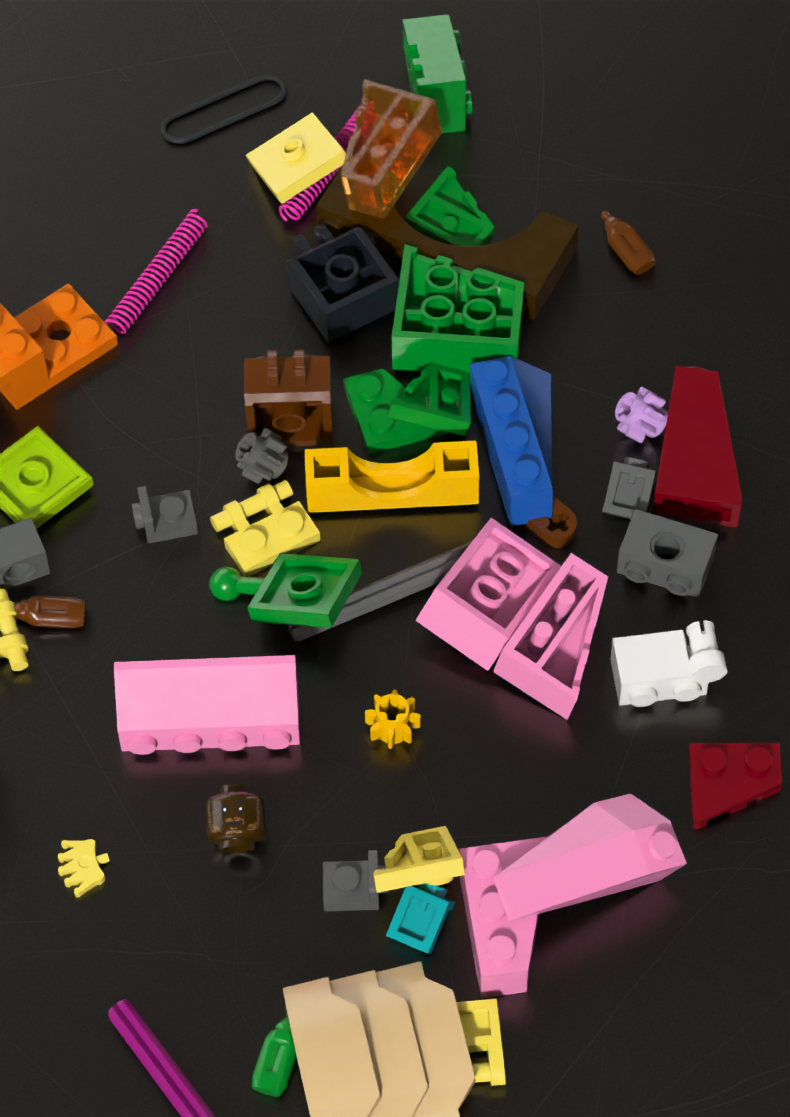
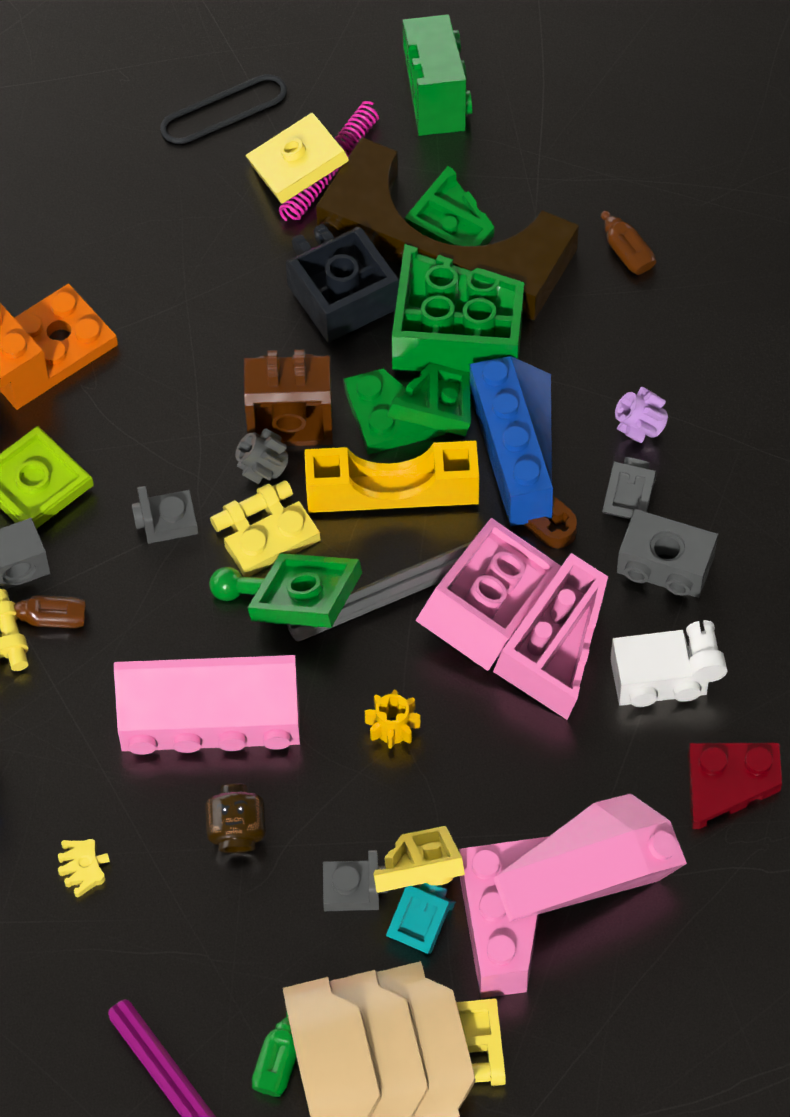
dark pink piece [104,209,208,336] -> none
clear orange wedge [341,79,442,219] -> none
dark red slope [653,366,742,528] -> none

